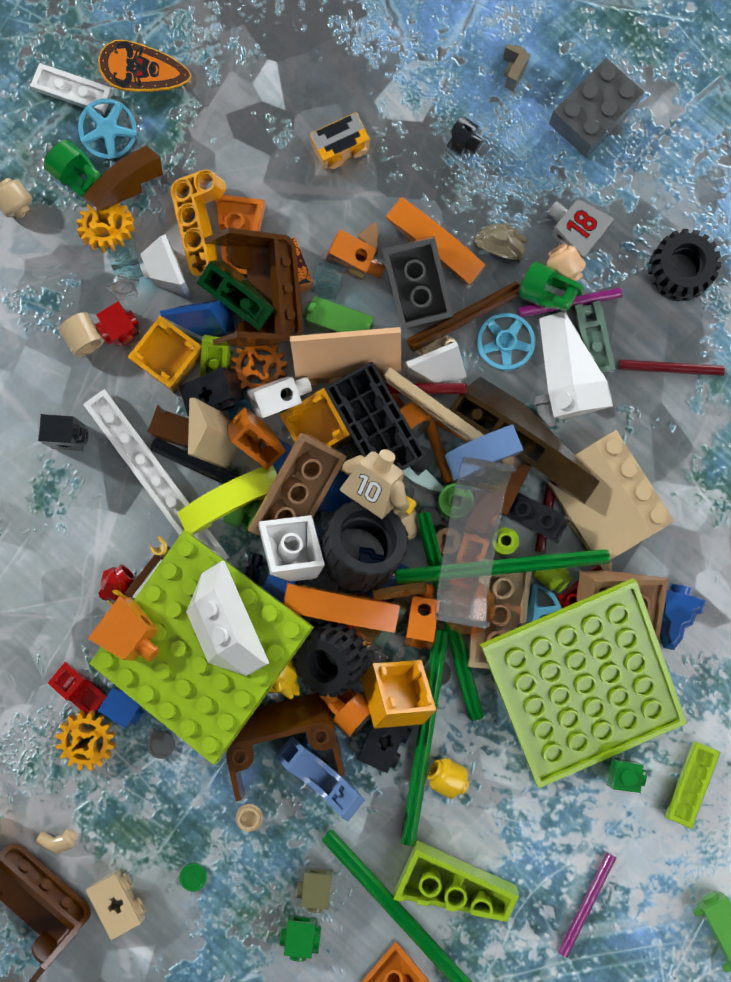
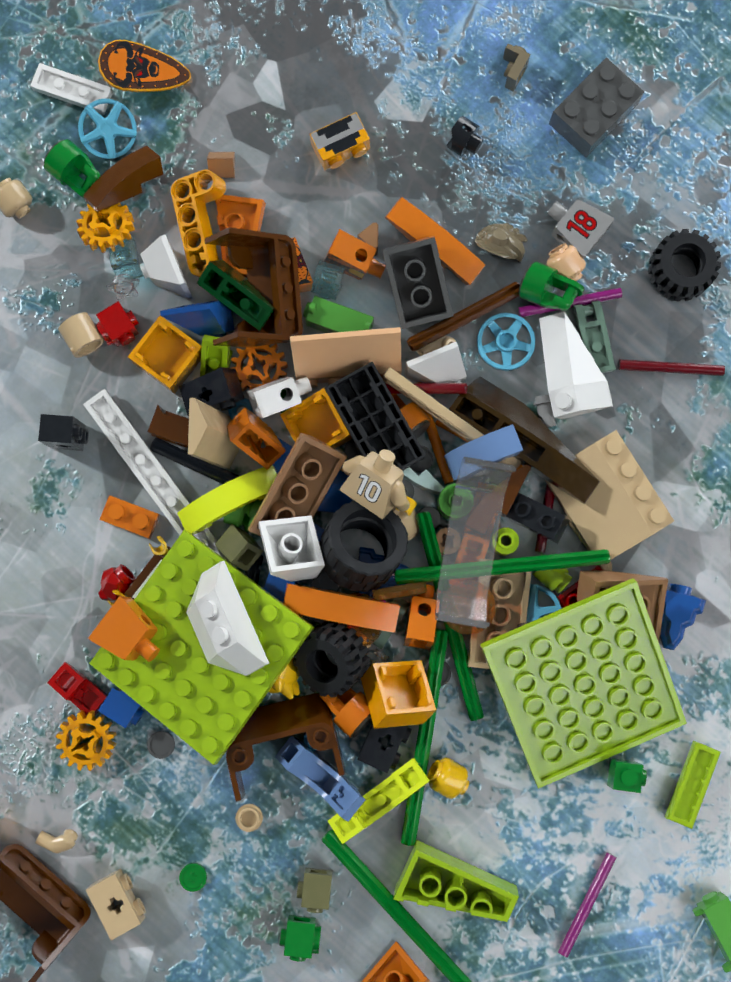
none -> orange plate [99,495,160,539]
none -> medium nougat slope [207,152,235,178]
none -> olive brick [215,524,264,571]
none -> neon yellow slope [328,758,430,844]

